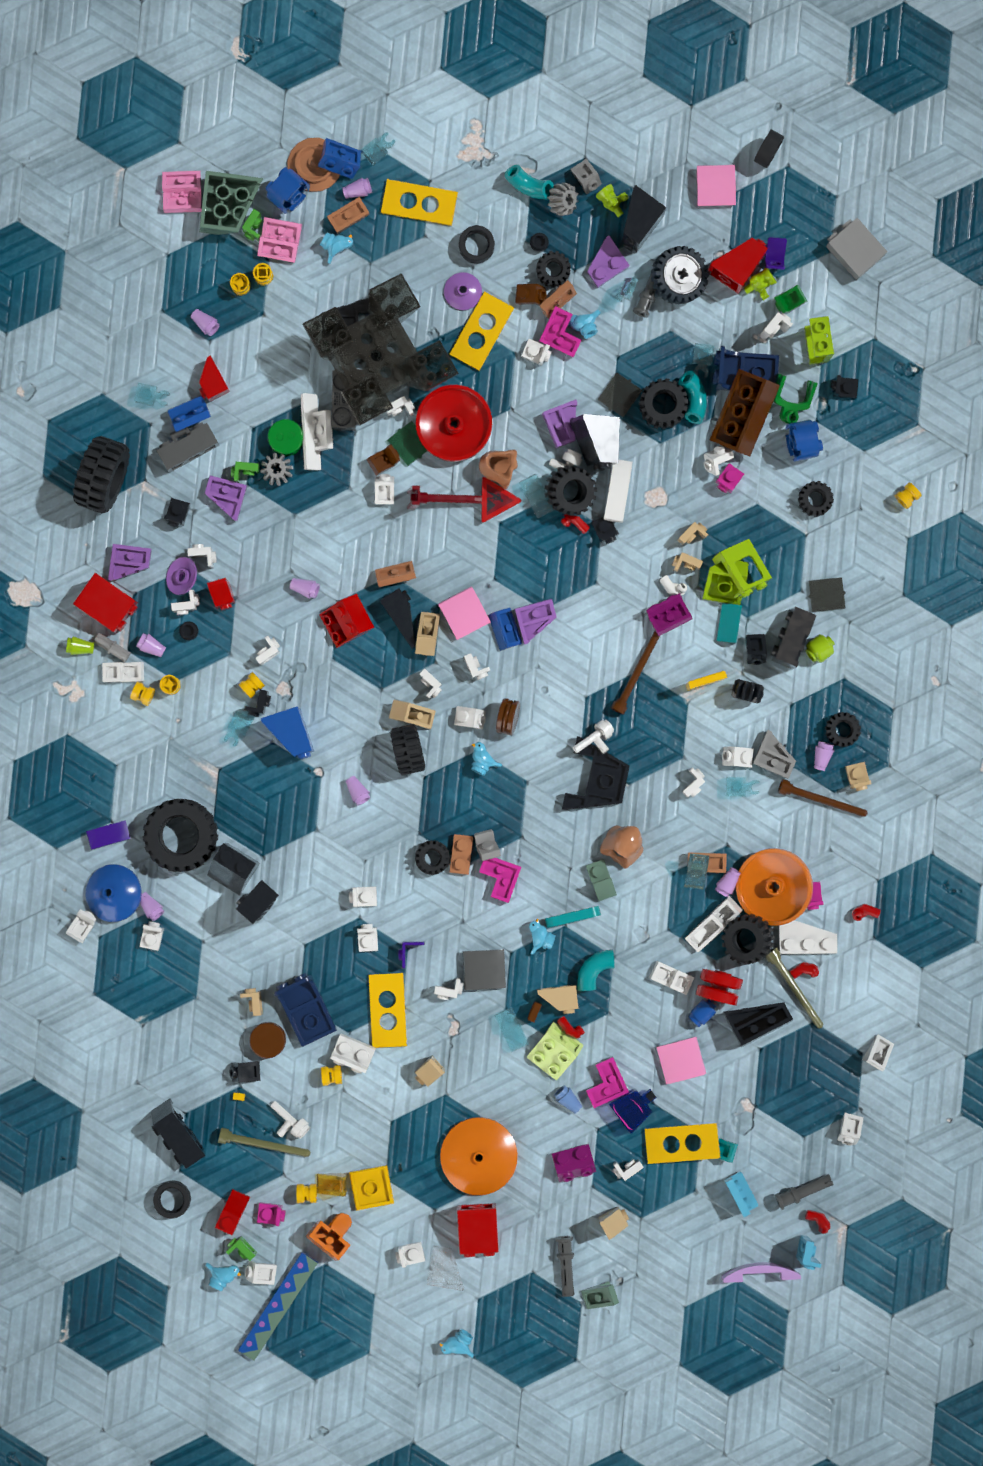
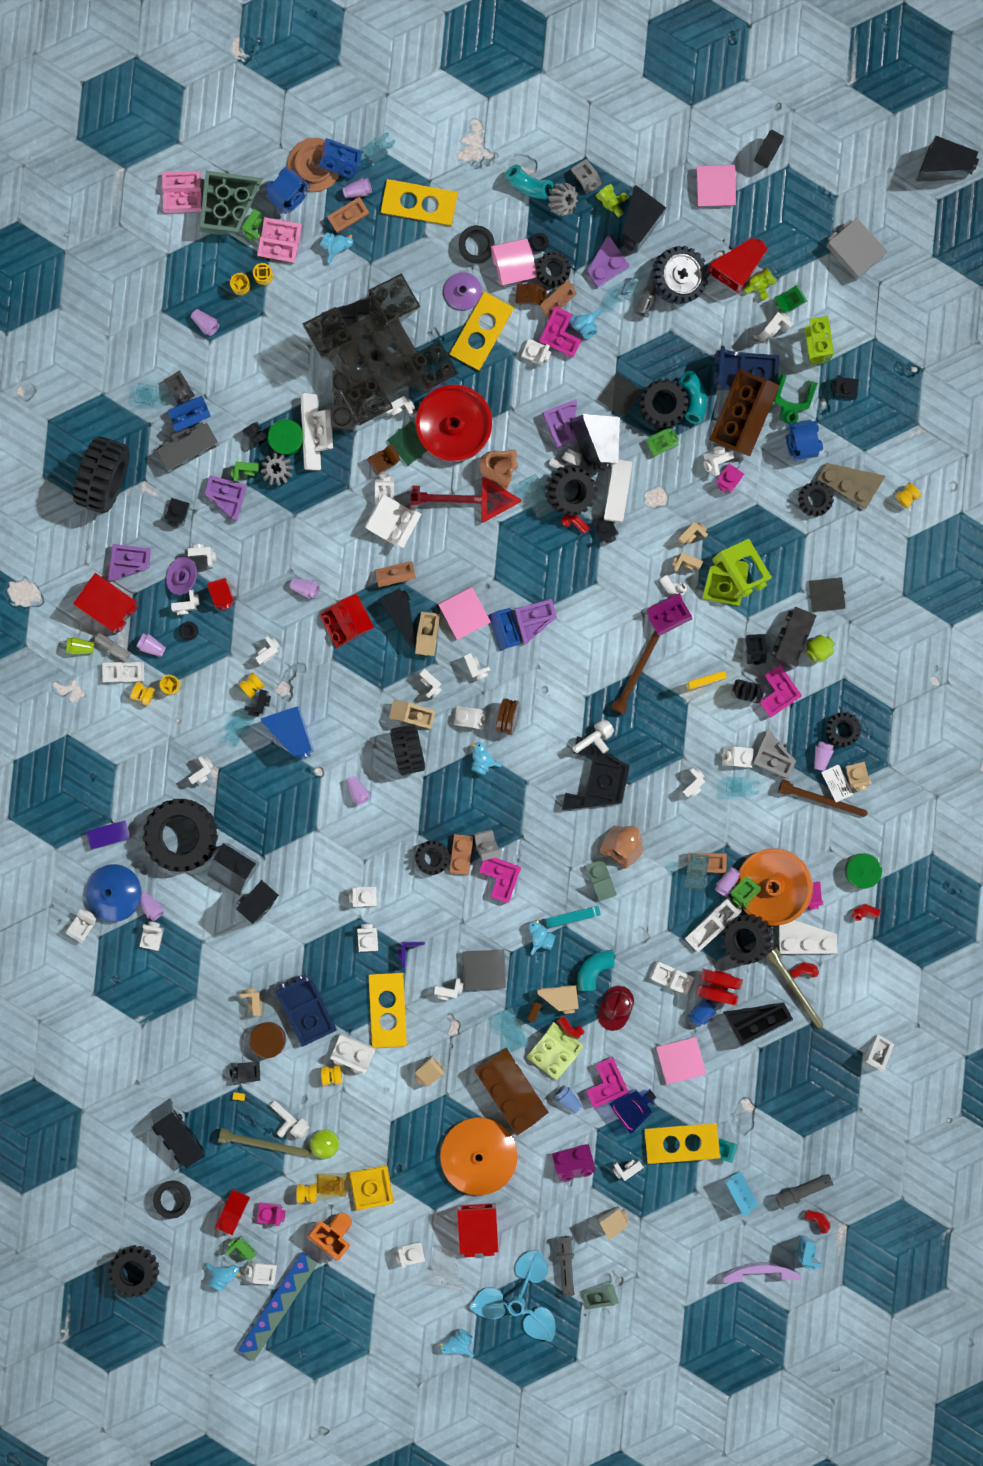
red slope [199,355,230,402] -> none
clear light blue plate [692,343,714,378] -> none
teal slope [716,603,742,644] -> none
dark purple bracket [765,237,787,270] -> none
white bracket [837,1113,864,1146] -> none
none -> black tyre [108,1245,159,1298]
none -> flat silver bracket [164,370,195,405]
none -> white bracket [188,756,213,785]
none -> black wheel [242,421,268,448]
none -> lime hair [310,1129,339,1159]
none -> white bracket [365,494,421,548]
none -> medium azure plant [470,1250,556,1342]
none -> reddish brown slope [474,1048,549,1136]
none -> bright pink slope [491,238,537,285]
none -> dark red piece [598,985,634,1031]
none -> bright green bracket [646,428,679,457]
none -> bright green bracket [731,876,761,910]
none -> dark pink plate [760,665,802,718]
none -> dark tan wing [816,463,885,509]
none -> white sticker [822,765,853,802]
none -> green head [845,853,882,889]
none -> black slope [916,136,979,182]

